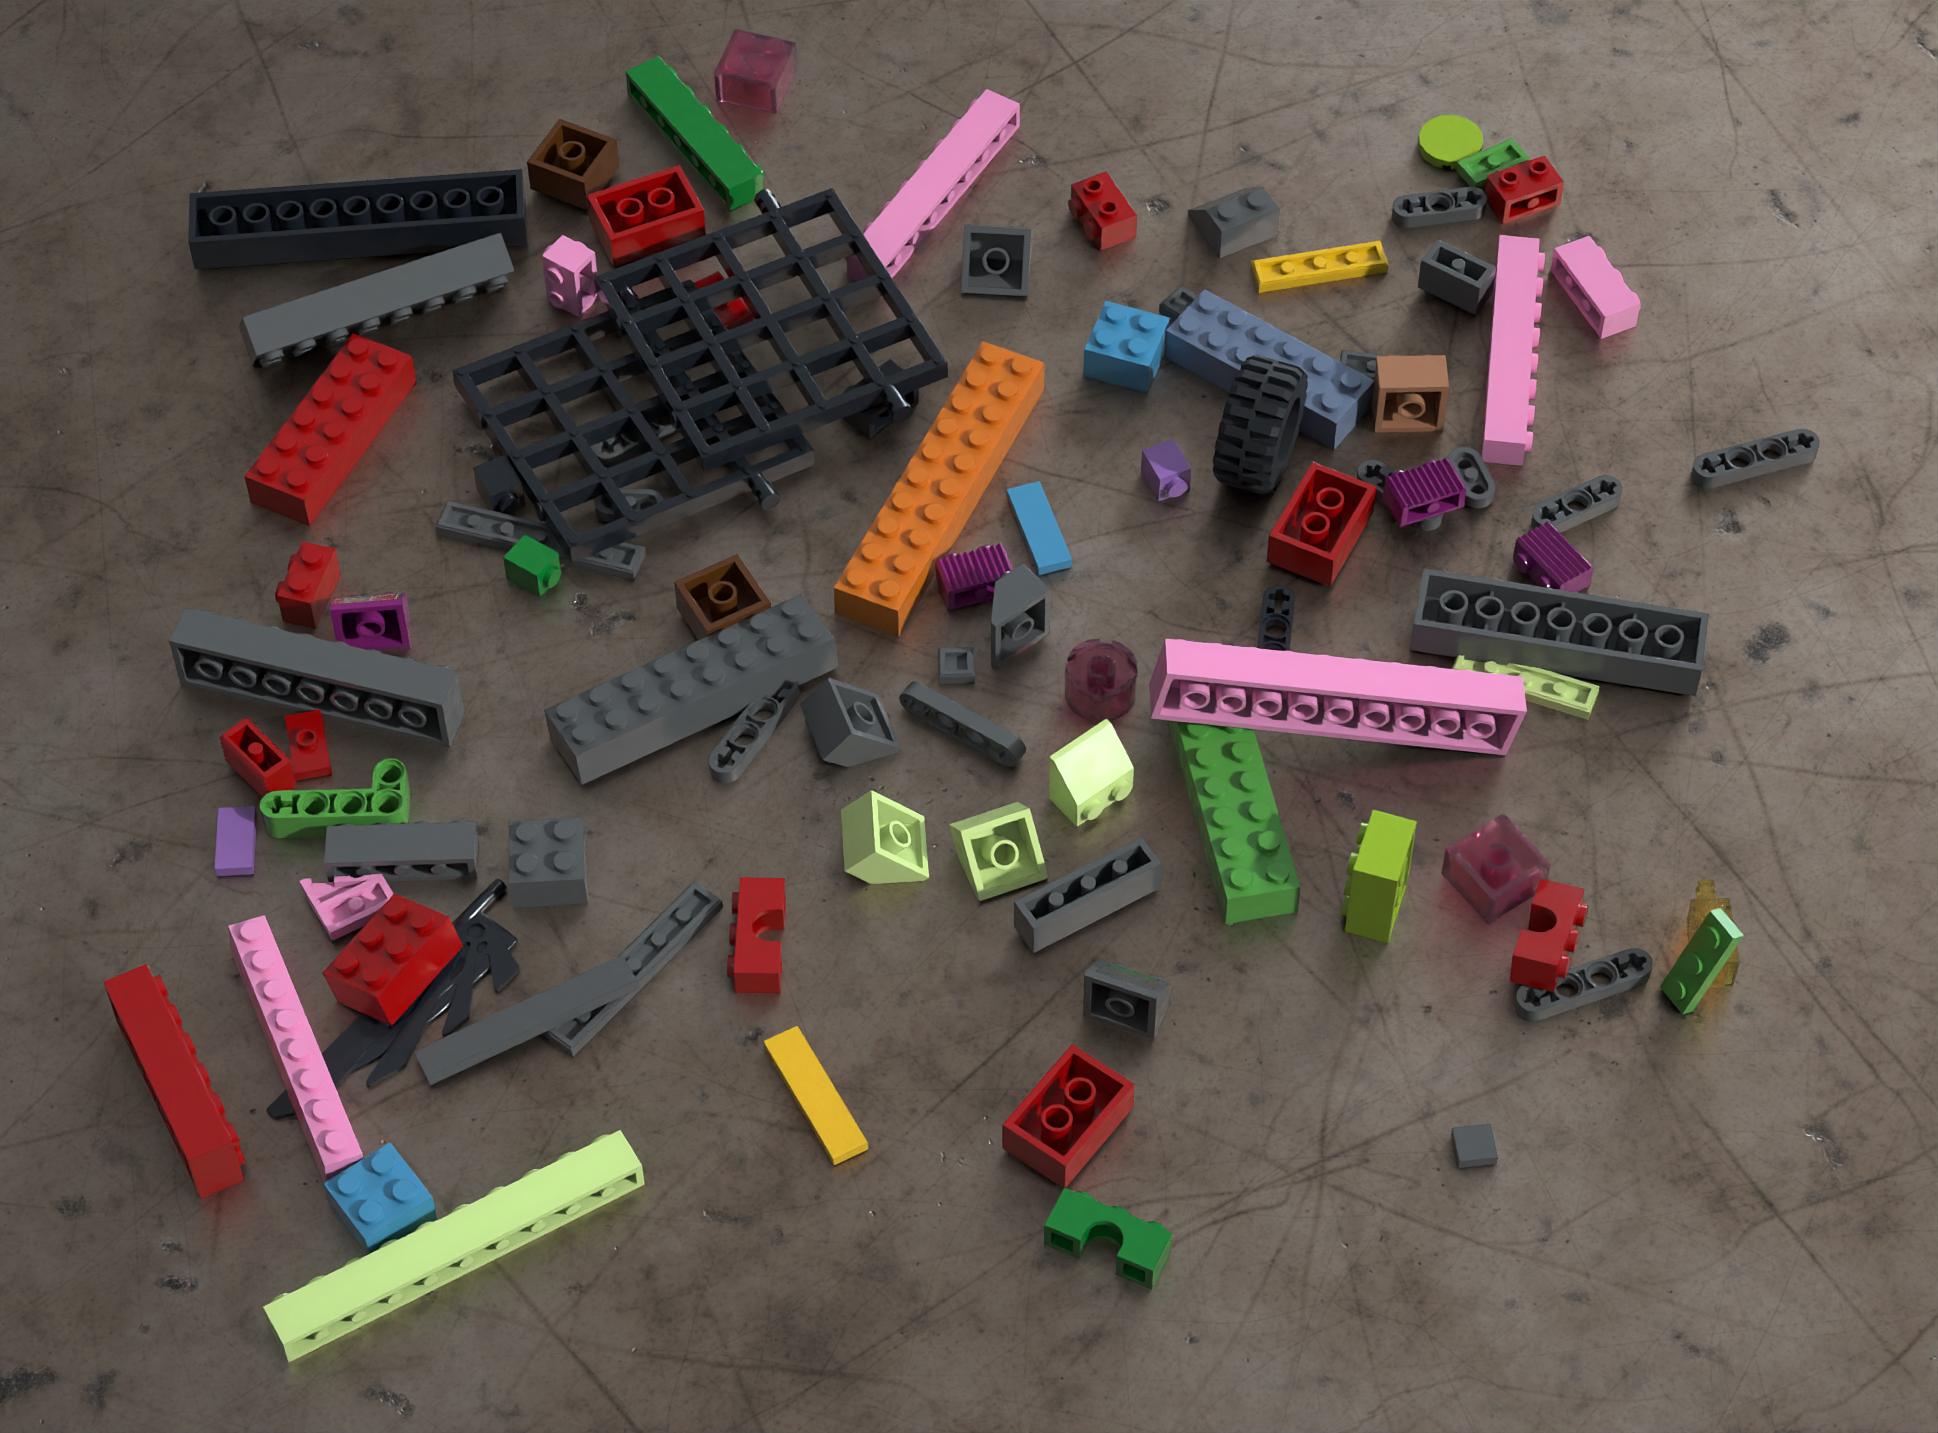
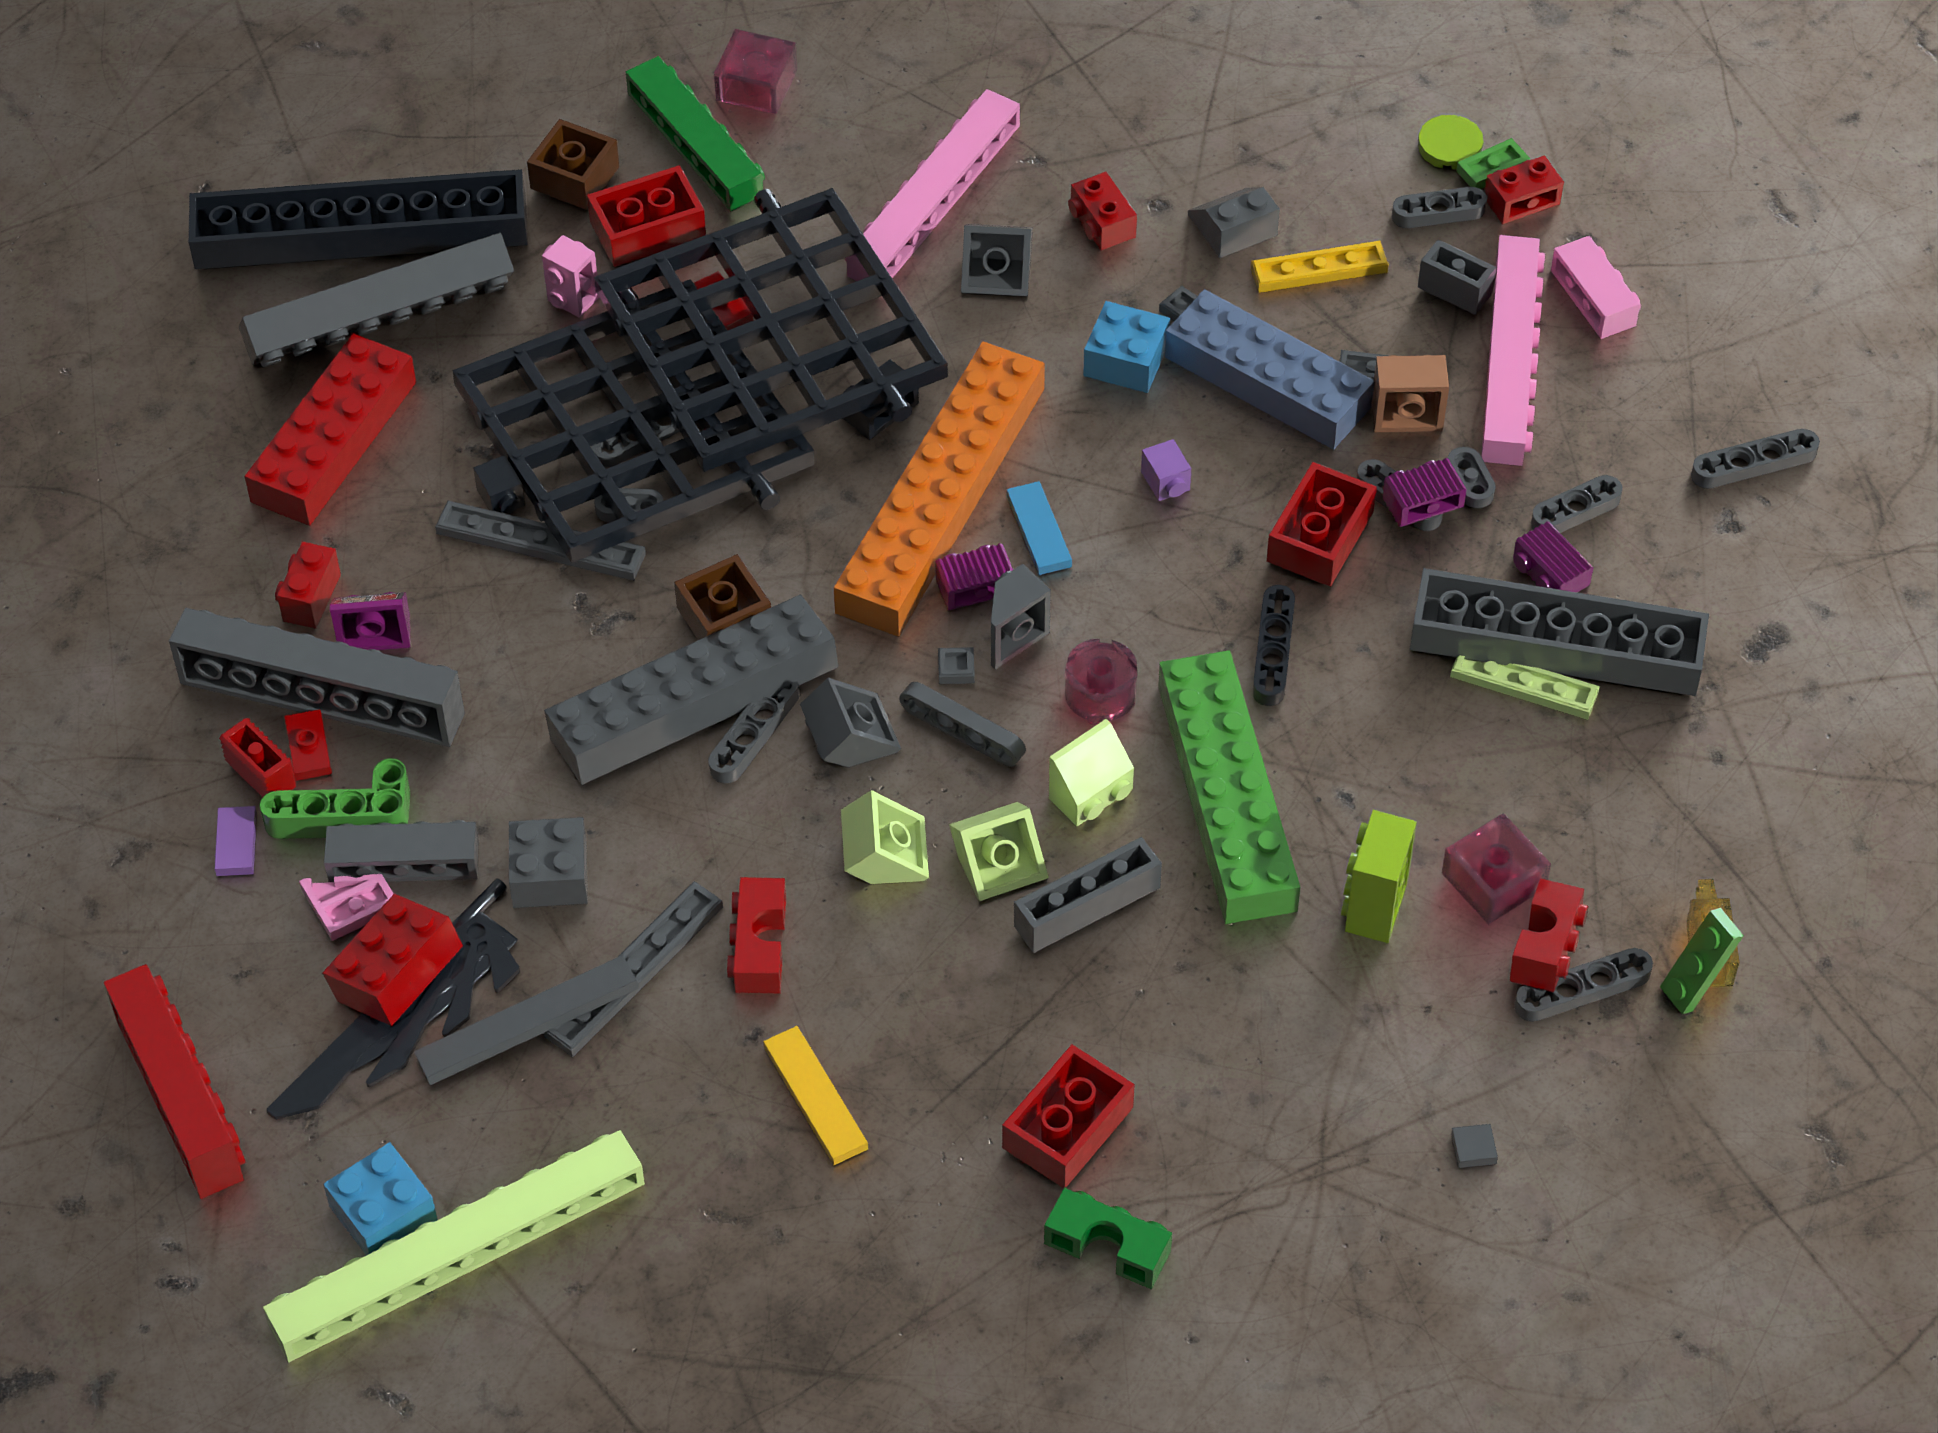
bright pink brick [228,915,363,1183] -> none
green brick [503,534,561,597] -> none
dark grey slope [1083,960,1171,1039] -> none
bright pink brick [1149,639,1527,755] -> none
black tyre [1213,355,1308,495] -> none

